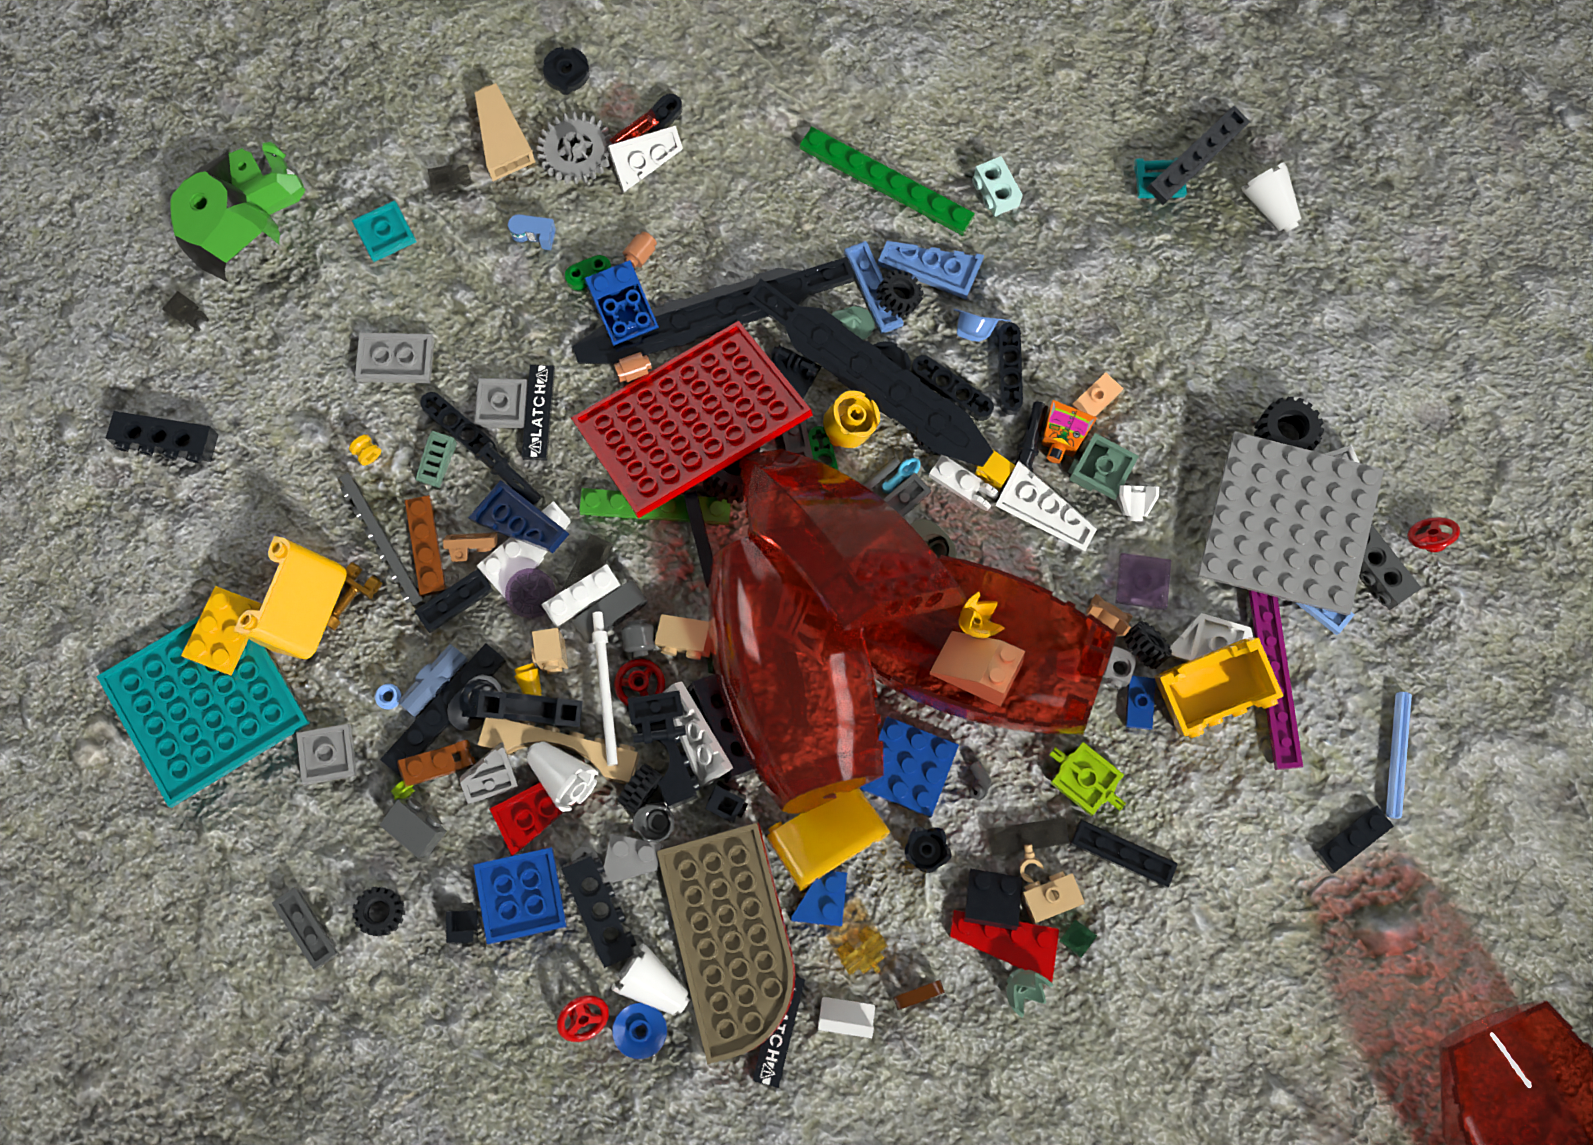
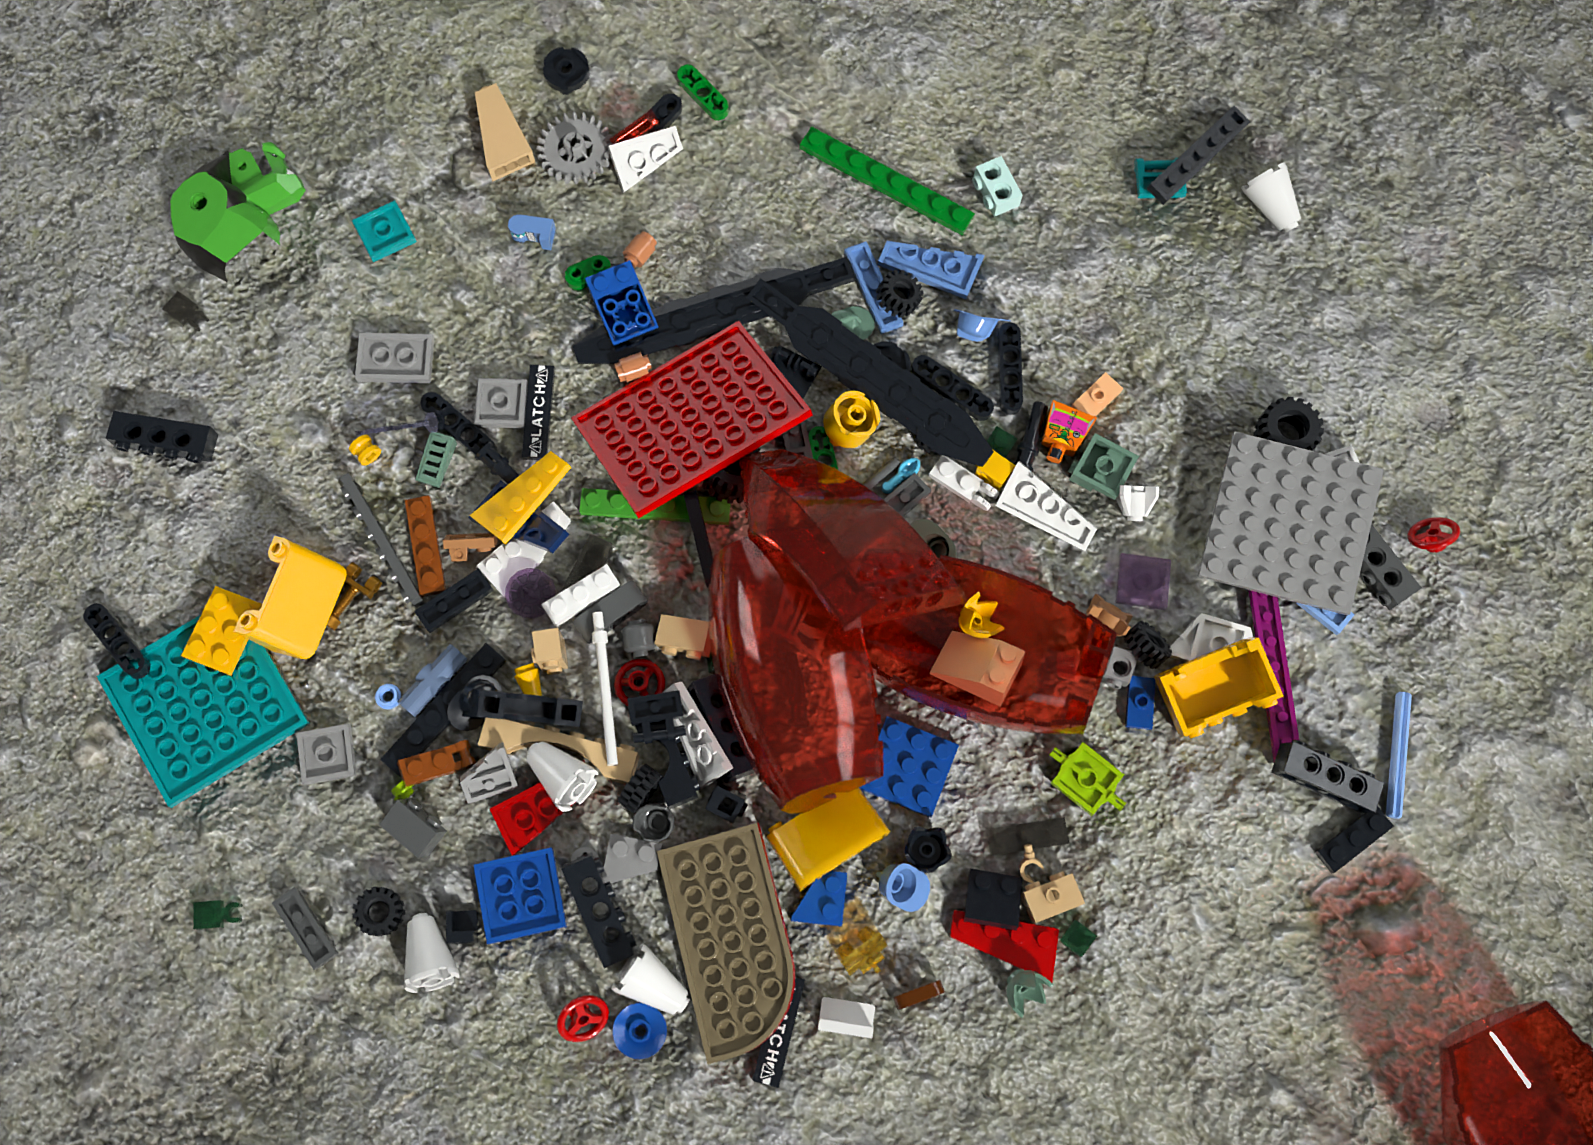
clear smoke plate [428,165,472,194] -> none
dark grey arm [969,760,991,800] -> none
black tile [1070,819,1178,888] -> none
none -> black beam [83,603,151,679]
none -> clear green plate [193,900,242,930]
none -> clear purple piece [355,410,445,435]
none -> white cone [404,913,460,993]
none -> yellow wing [469,451,571,544]
none -> green beam [677,65,729,120]
none -> medium blue piece [876,863,930,912]
none -> clear green plate [987,426,1018,458]
none -> brick [1271,740,1384,813]

